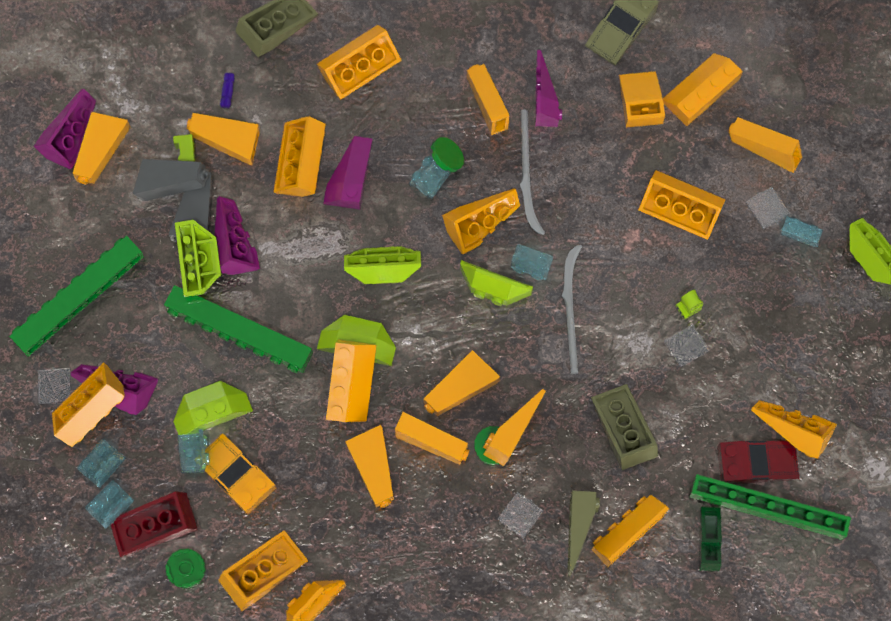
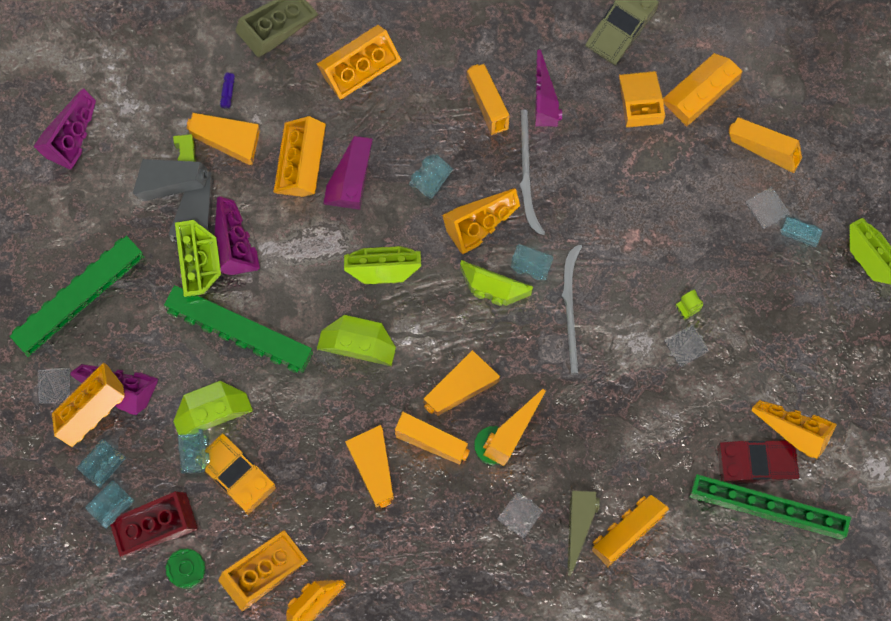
light orange slope [73,112,130,185] -> none
light orange slope [326,339,377,422] -> none
green tile [431,137,464,173] -> none
olive slope [591,384,658,470] -> none
light orange slope [638,170,726,240] -> none
dark green slope [699,507,722,571] -> none

